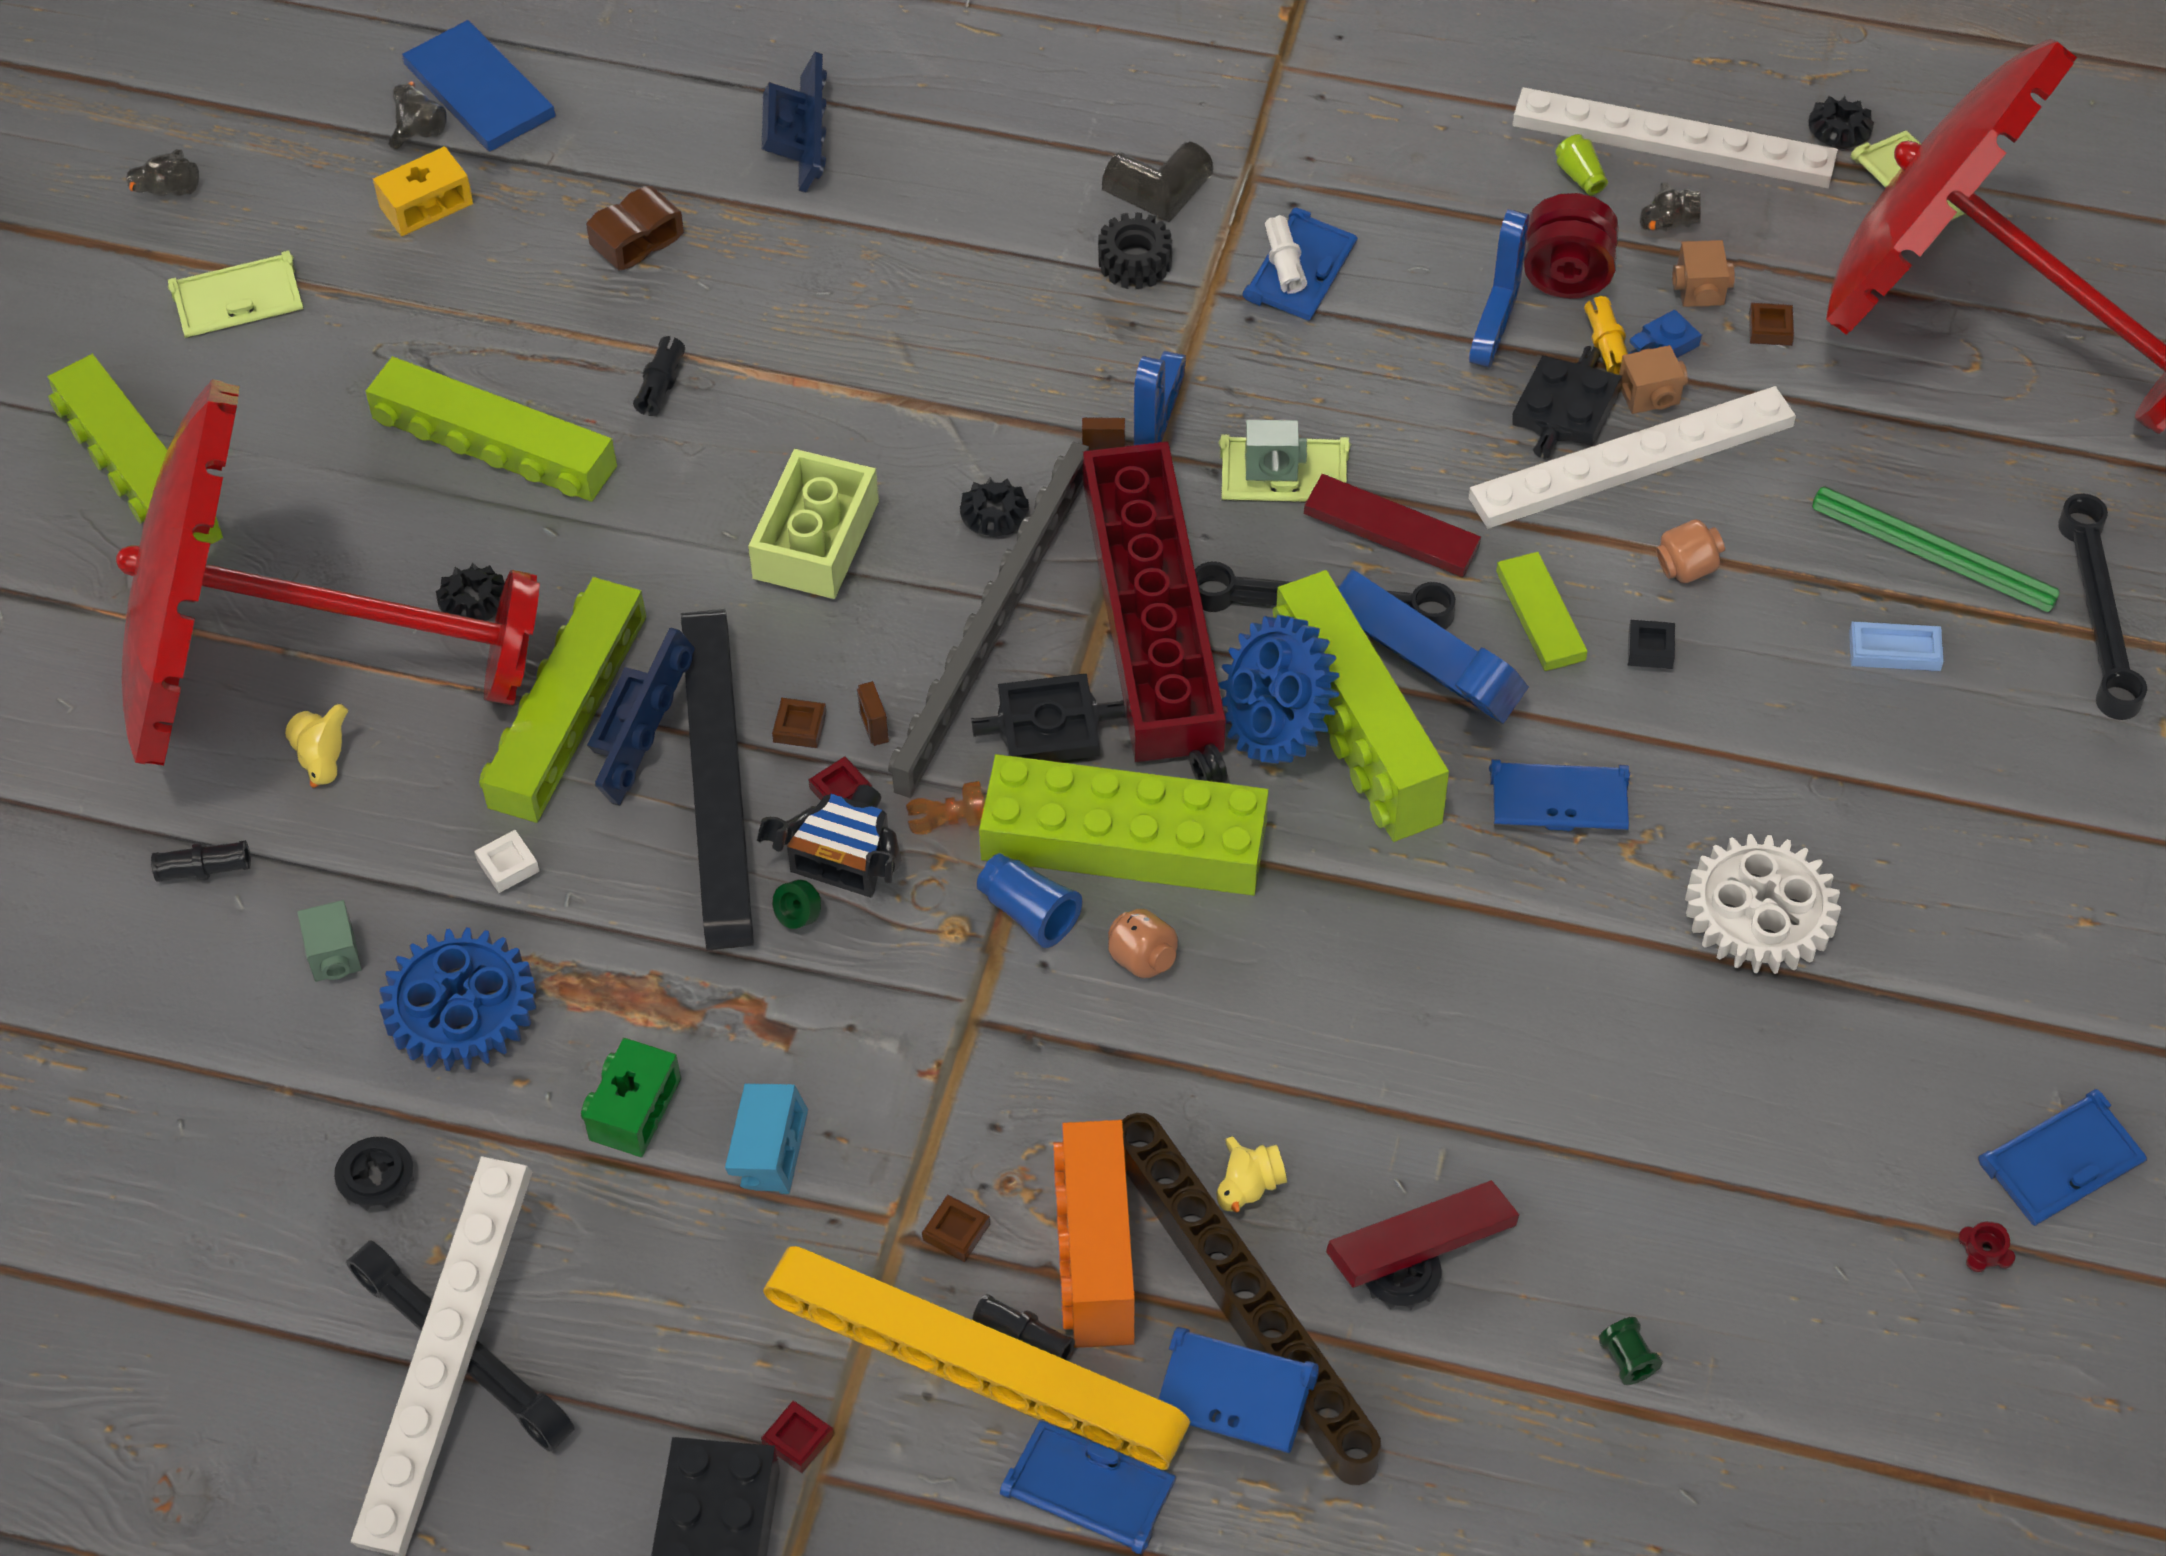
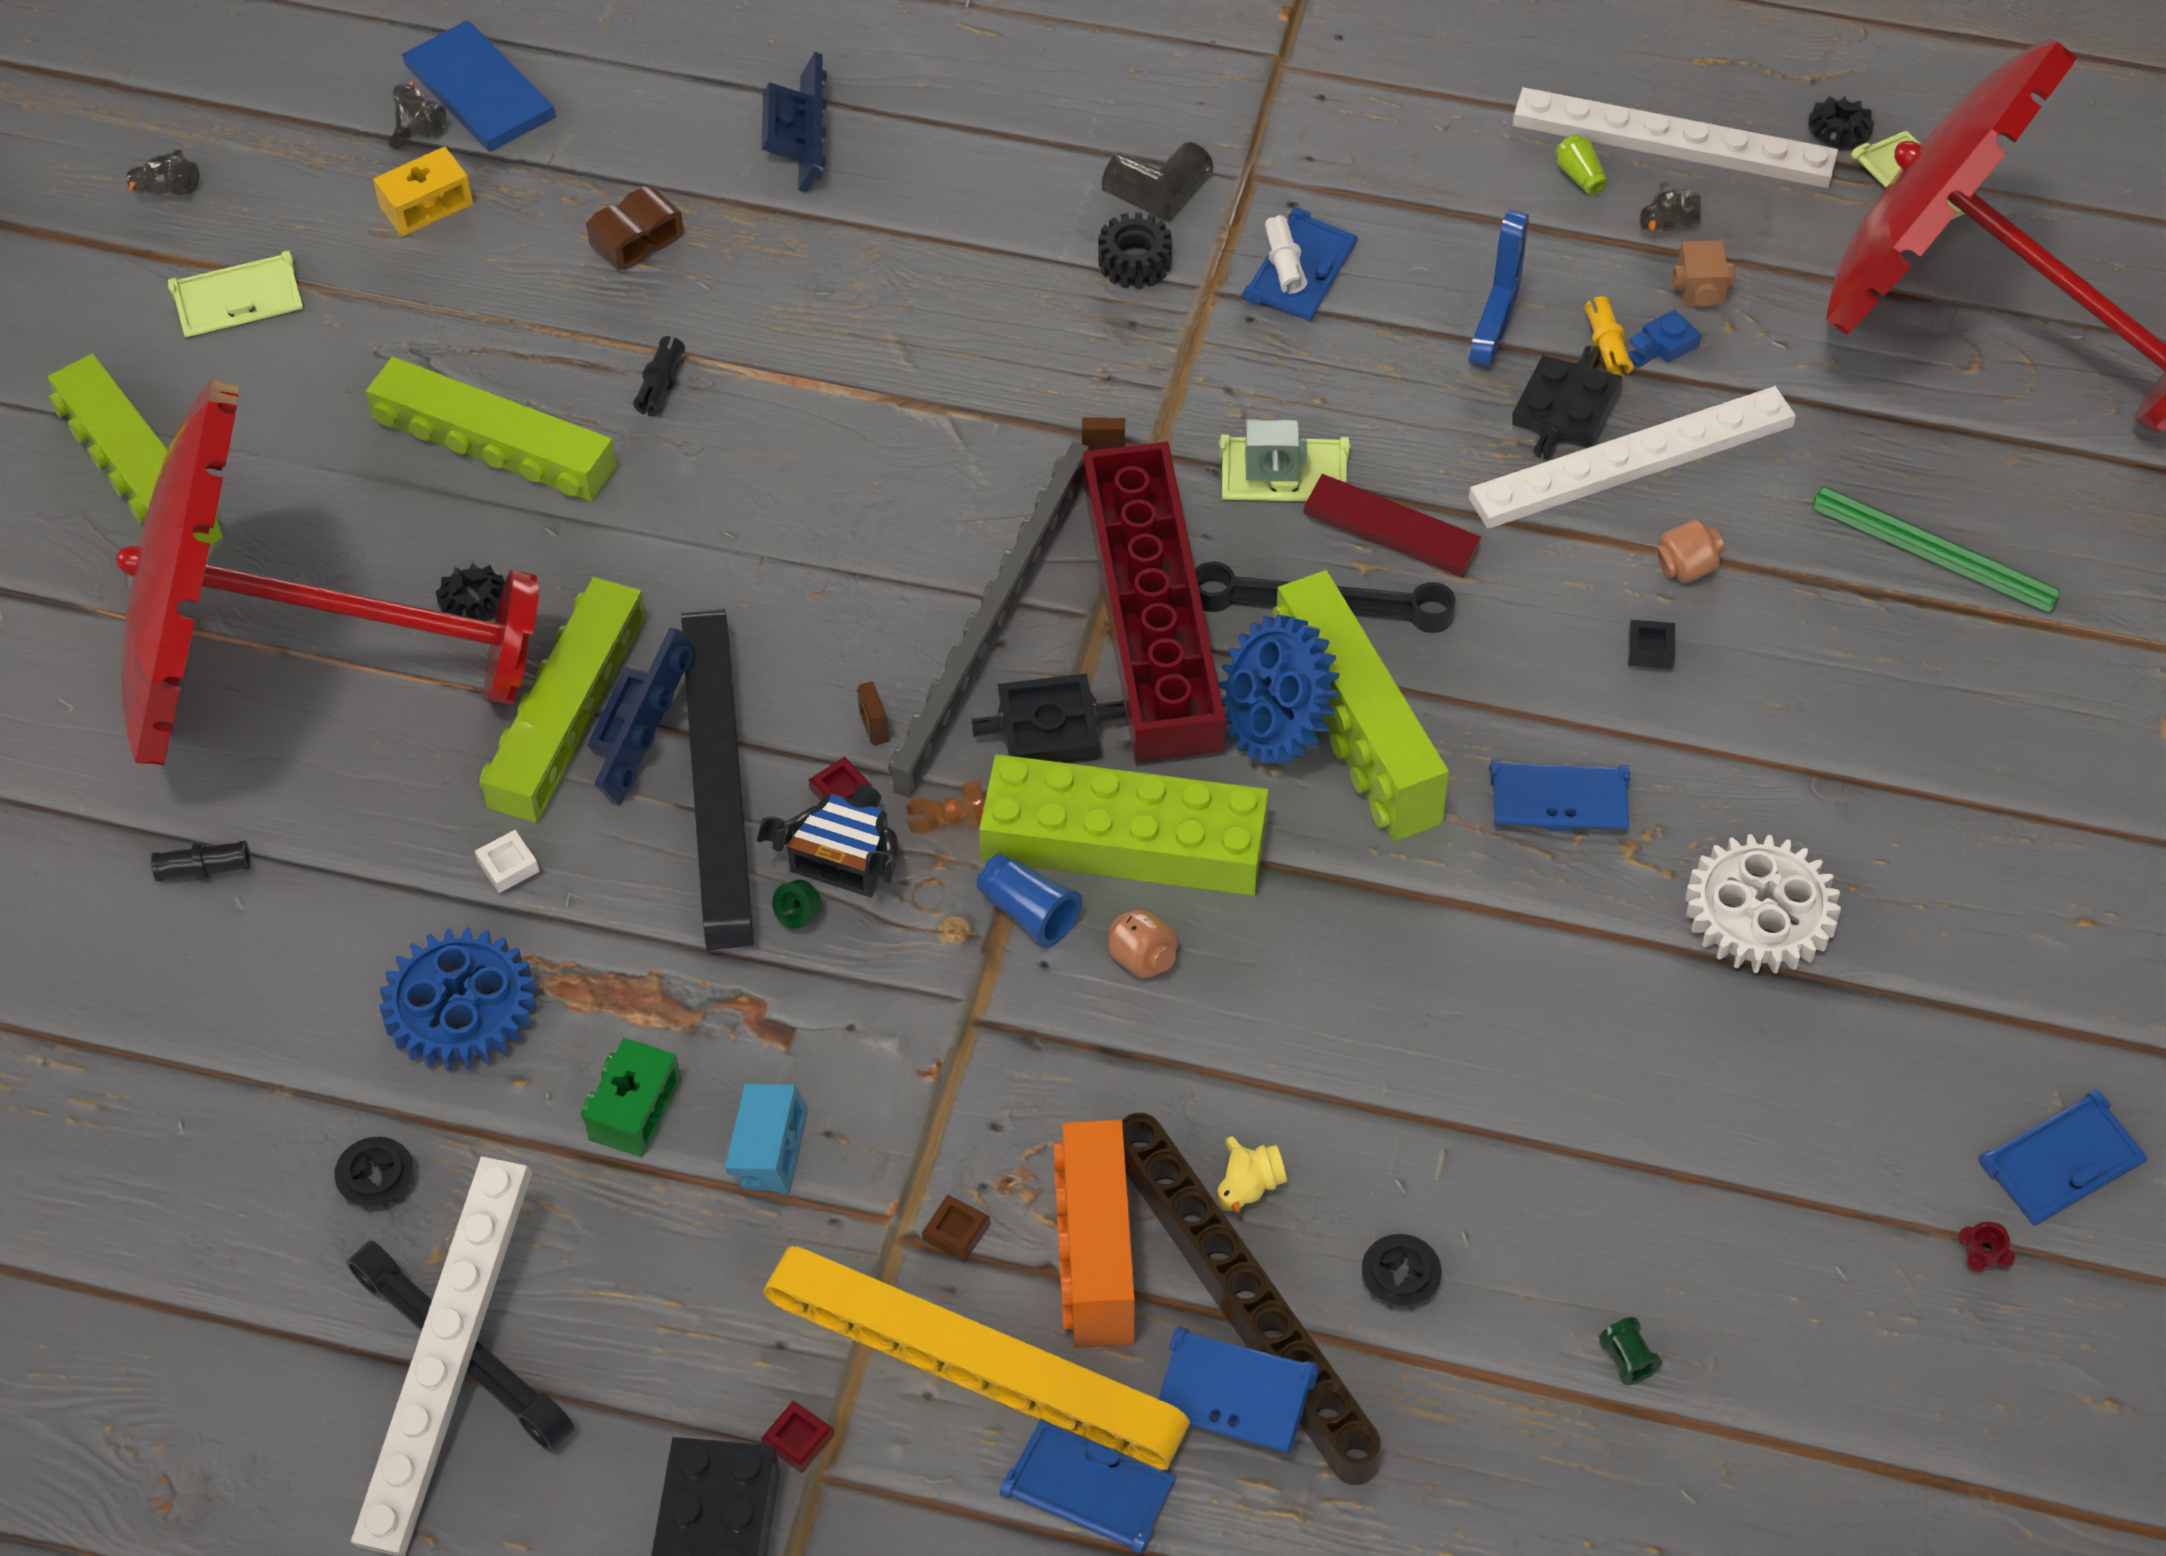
light yellow animal [285,704,348,788] -> none
sand green brick [297,900,362,982] -> none
yellowish green brick [748,449,879,599] -> none
reddish brown tile [772,698,826,748] -> none
black gear [960,477,1029,537] -> none
black pin [972,1294,1075,1360] -> none
blue beam [1134,351,1186,445] -> none
black bush [1189,743,1228,783] -> none
dark red tile [1326,1180,1520,1288] -> none
blue beam [1338,569,1529,724] -> none
lime tile [1496,551,1588,671] -> none
dark red wheel [1524,193,1619,299] -> none
medium nougat brick [1619,345,1688,414] -> none
reddish brown tile [1749,303,1794,346] -> none
light blue tile [1849,621,1944,671] -> none
black piece [2058,493,2147,720] -> none

